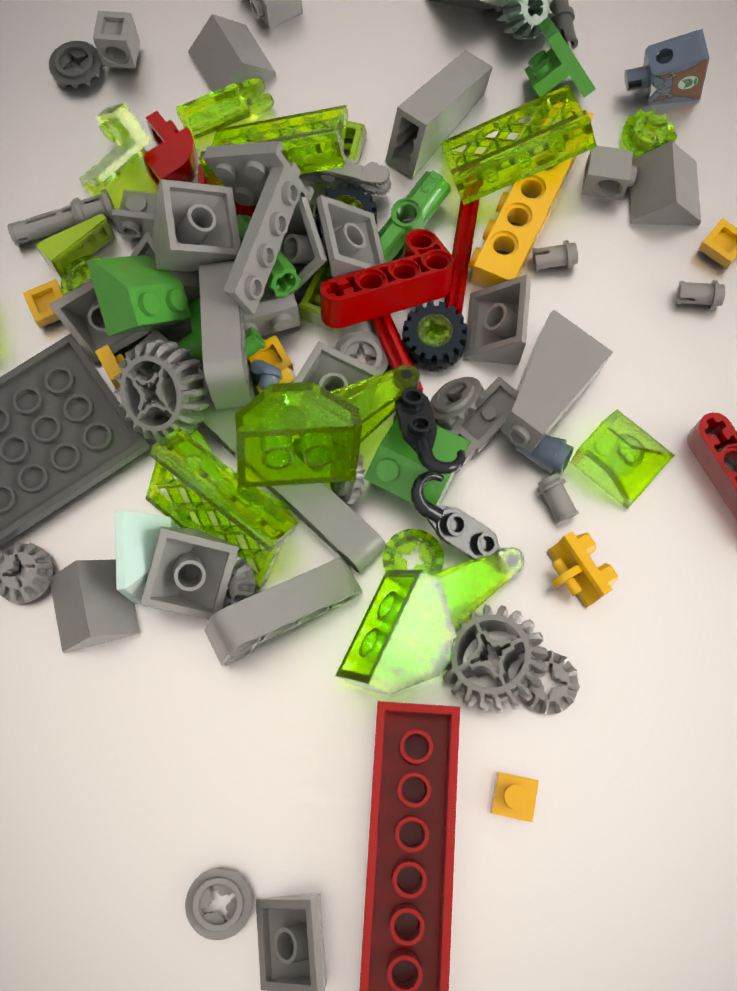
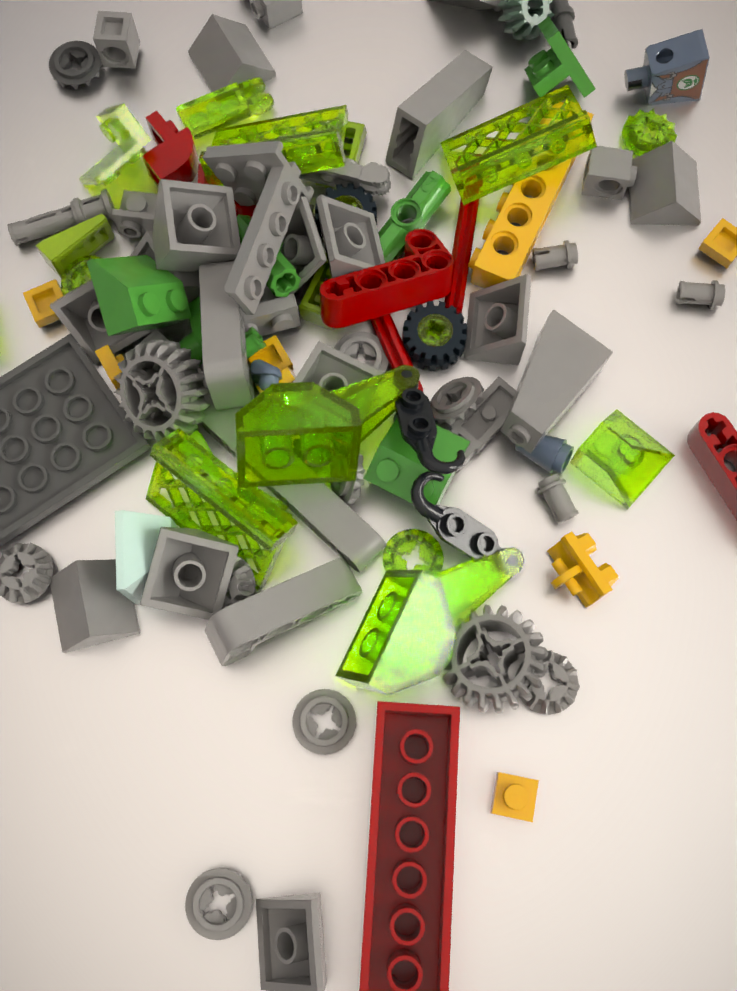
none -> light grey gear [292,689,356,755]

